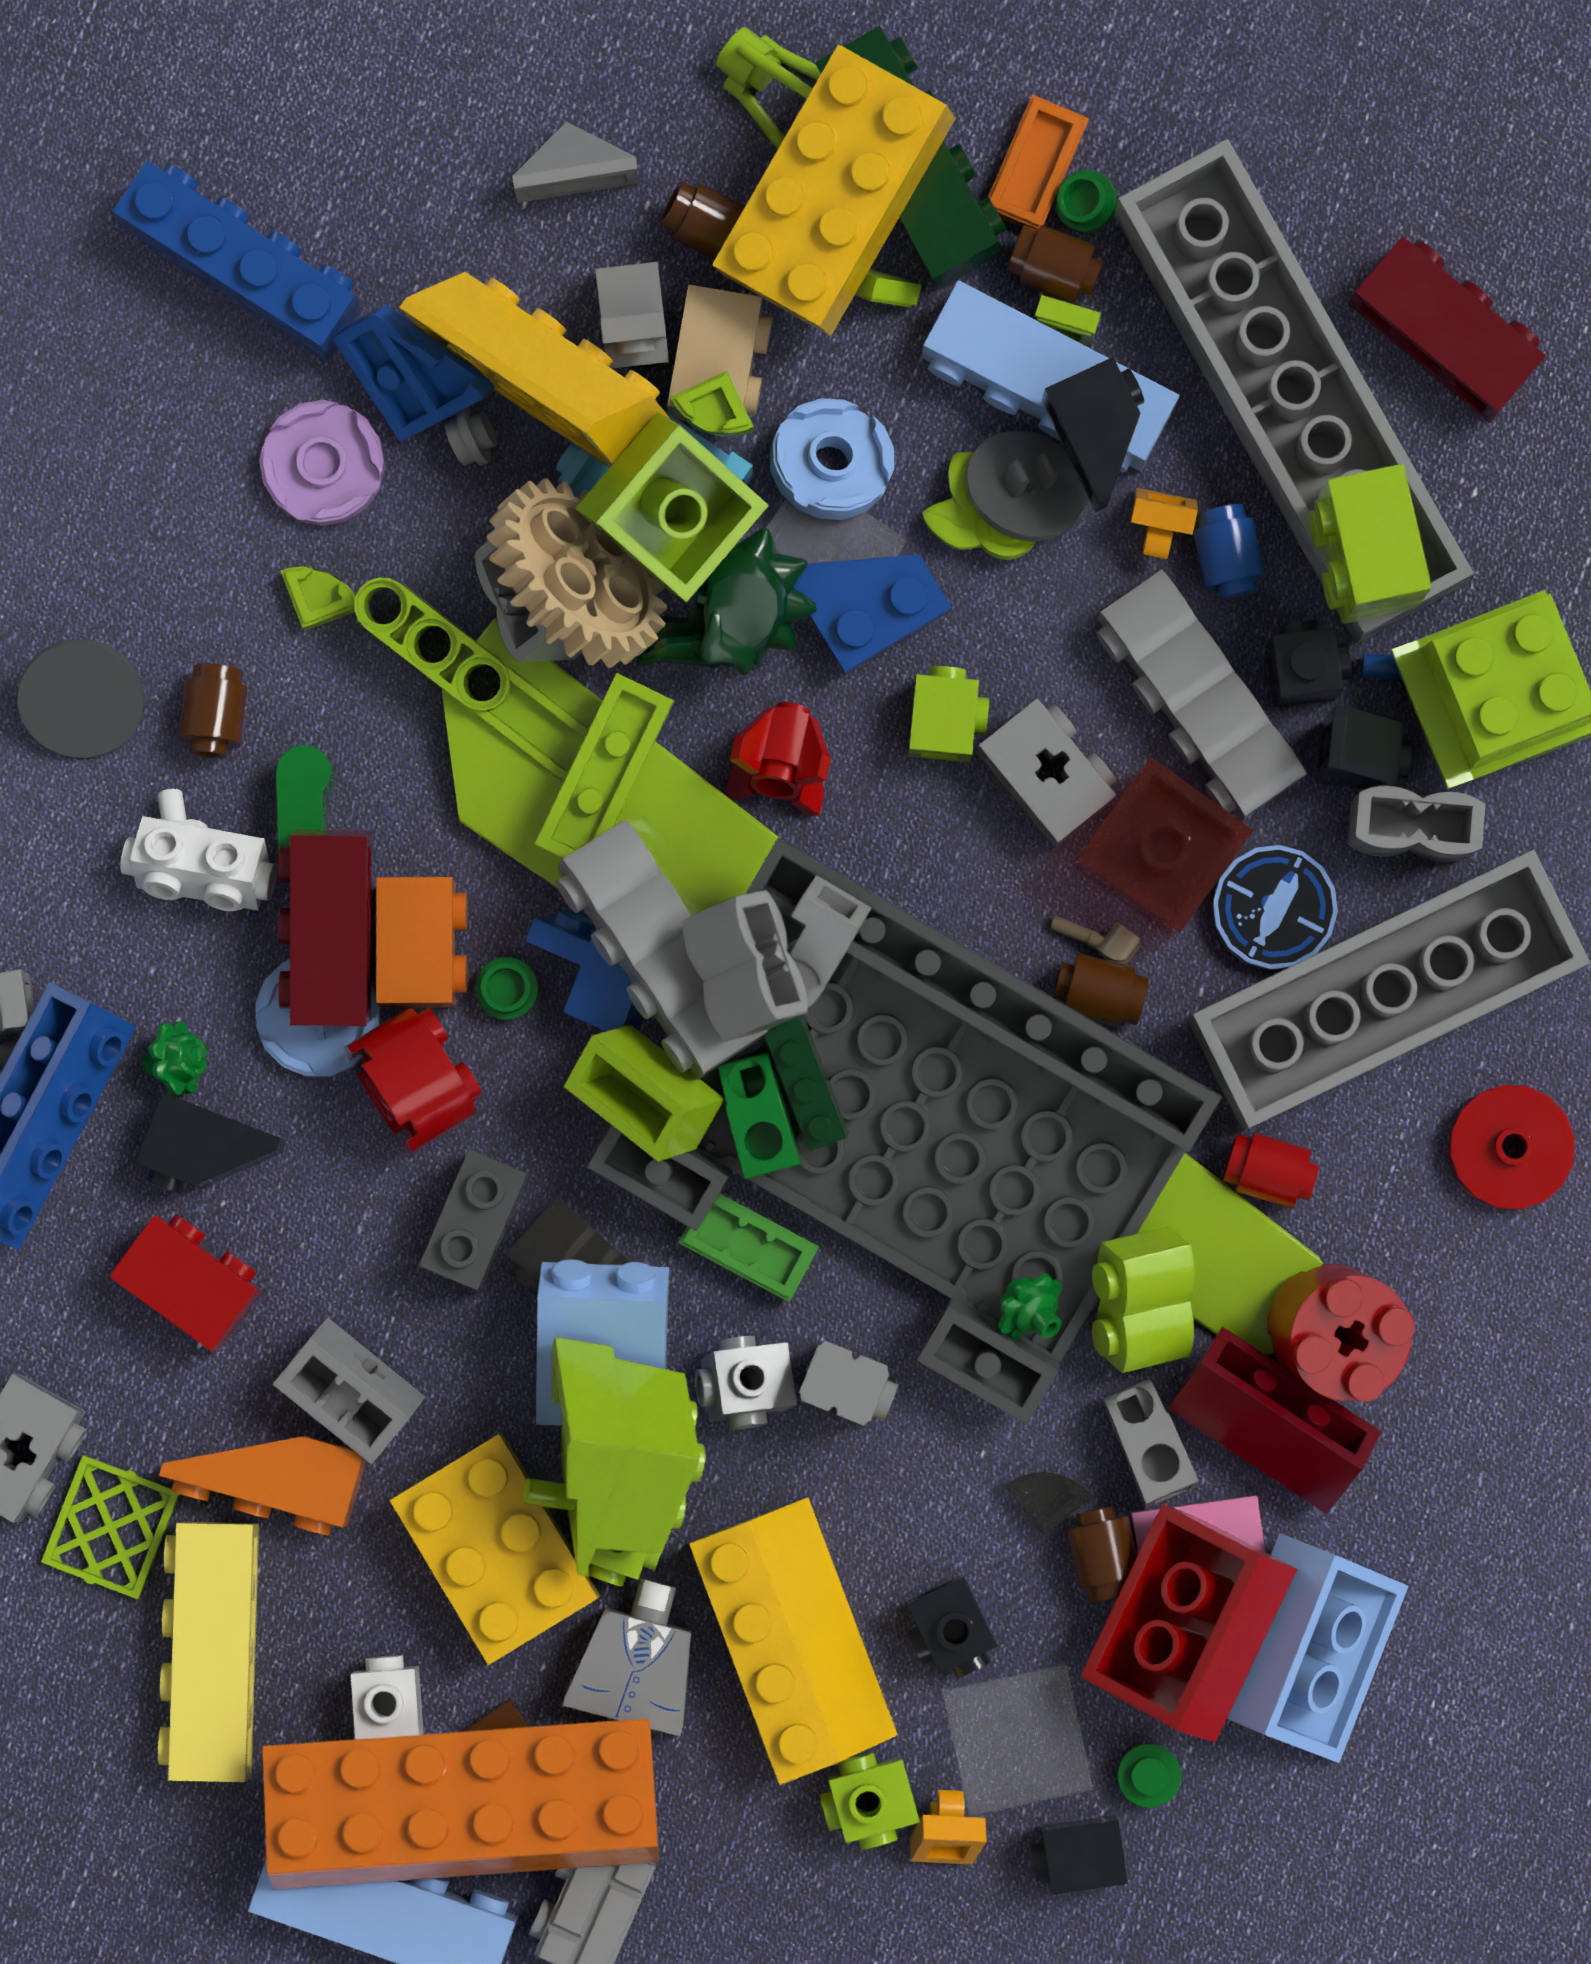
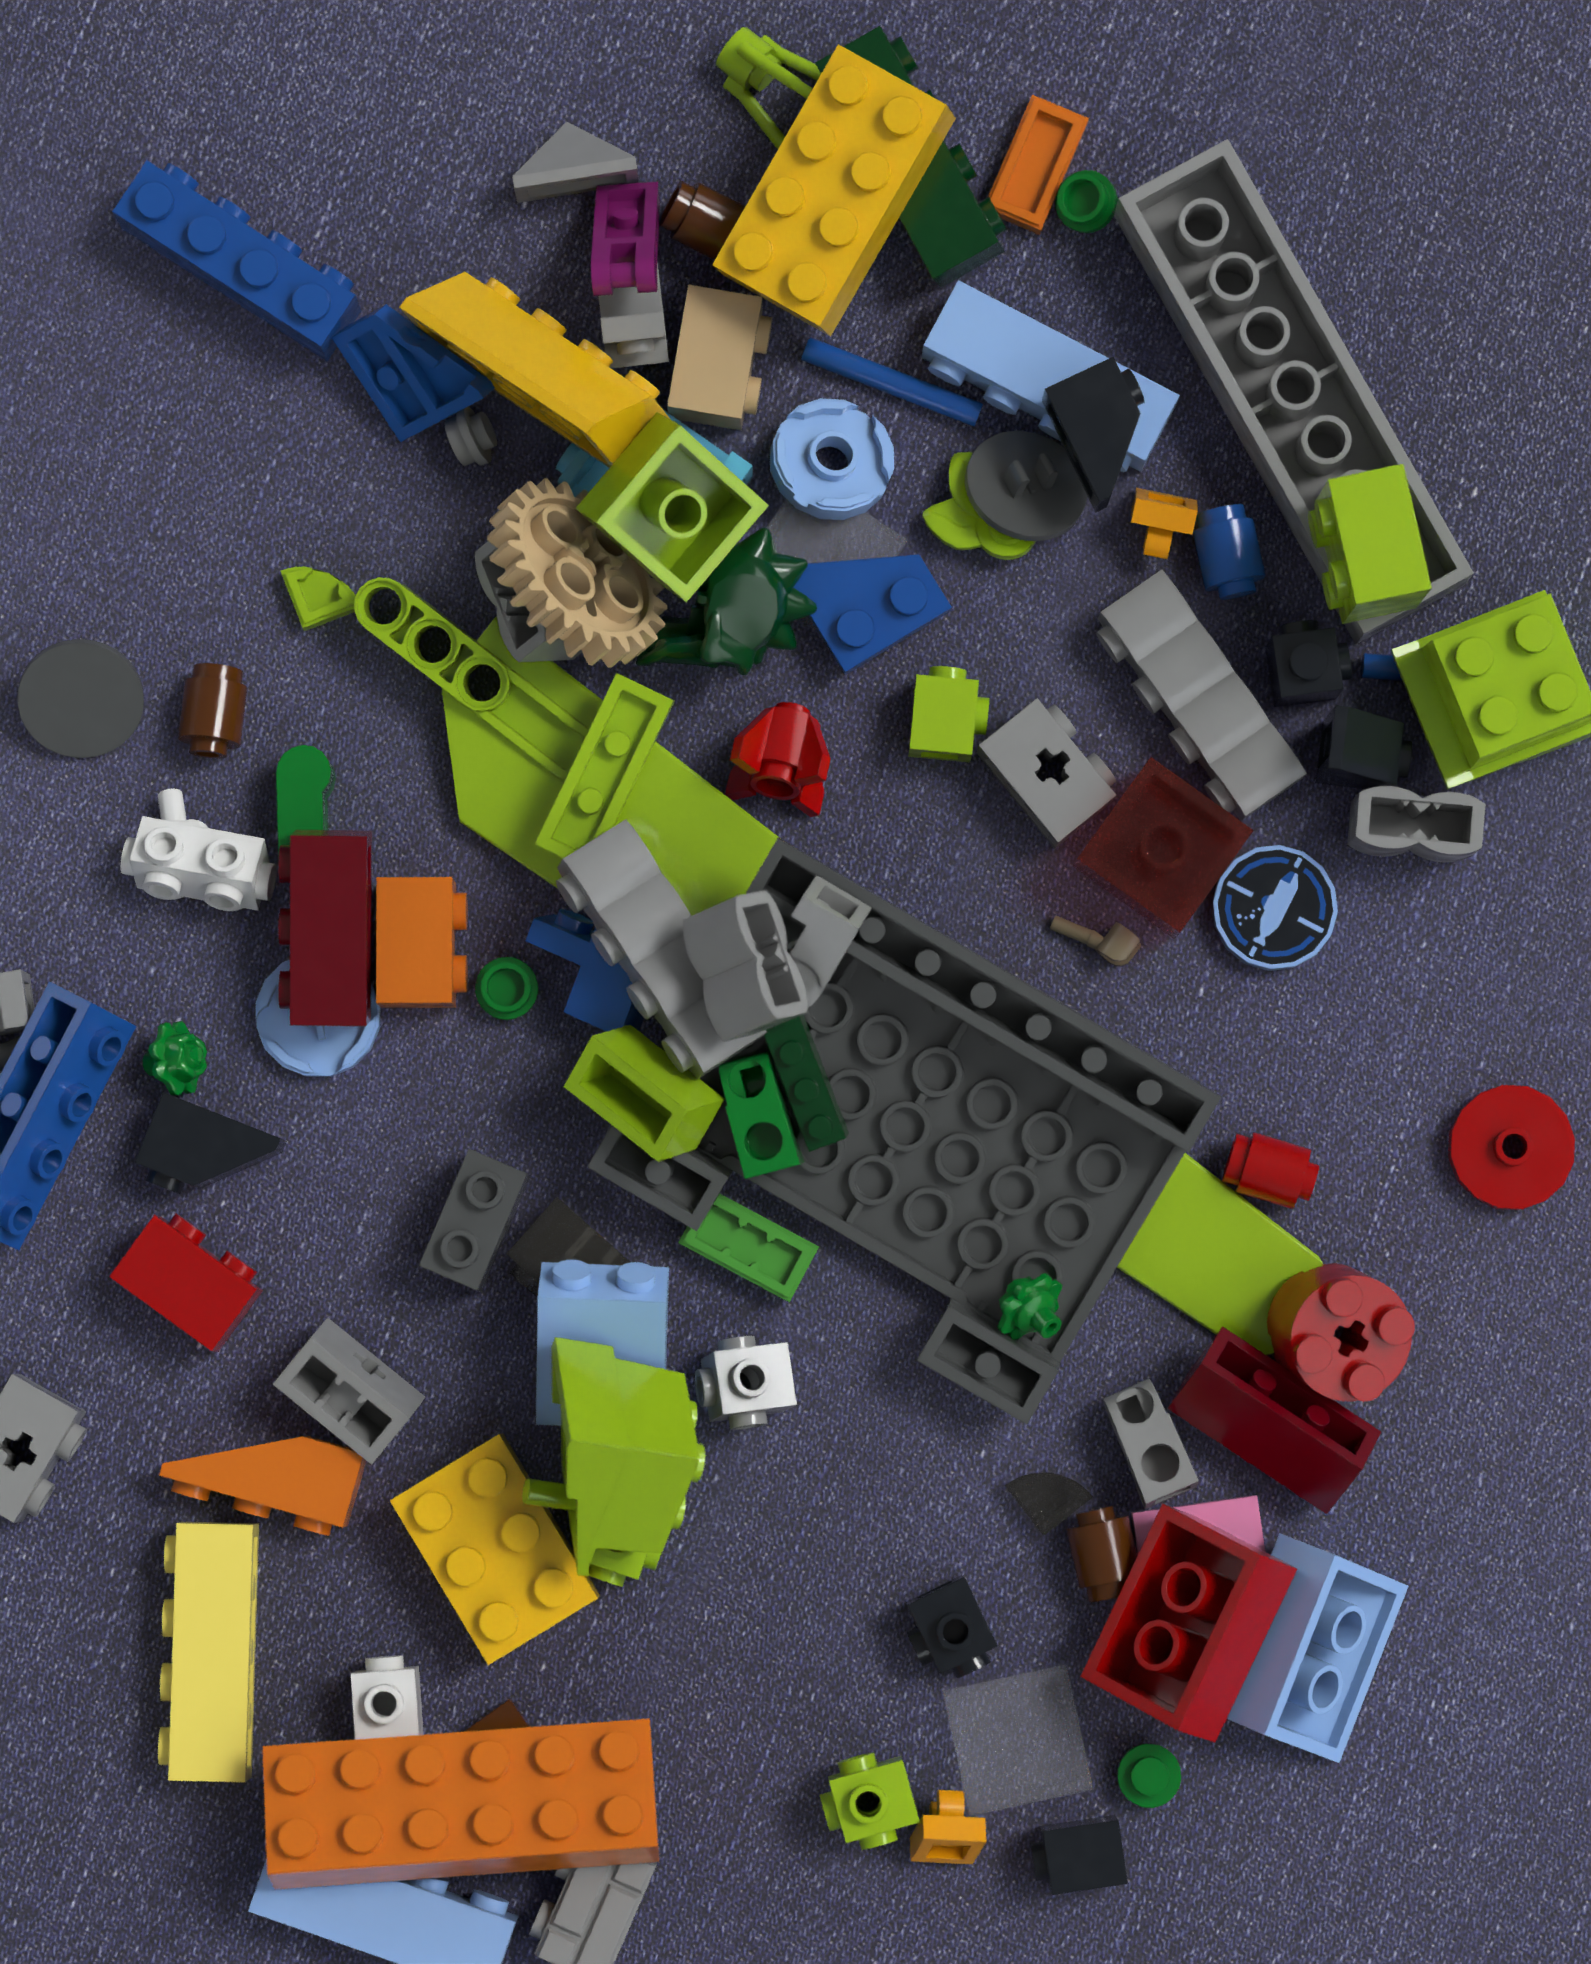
lime window [41,1455,180,1599] -> none
lavender tile [259,400,385,526] -> none
red brick [344,1007,482,1154] -> none
light grey torso [563,1578,692,1736] -> none
lime tile [670,371,754,437] -> none
yellow slope [689,1497,898,1785] -> none
light grey brick [799,1341,898,1426] -> none
lime tile [855,269,922,307] -> none
reddish brown brick [1007,225,1104,304] -> none
lime tile [1034,295,1101,347] -> none
reddish brown brick [1052,953,1149,1028] -> none
lime brick [1092,1226,1195,1373] -> none
light grey brick [1187,850,1590,1132] -> none
dark red brick [1348,236,1547,423] -> none
none -> magenta plate [591,182,660,296]
none -> blue bar [801,337,983,427]

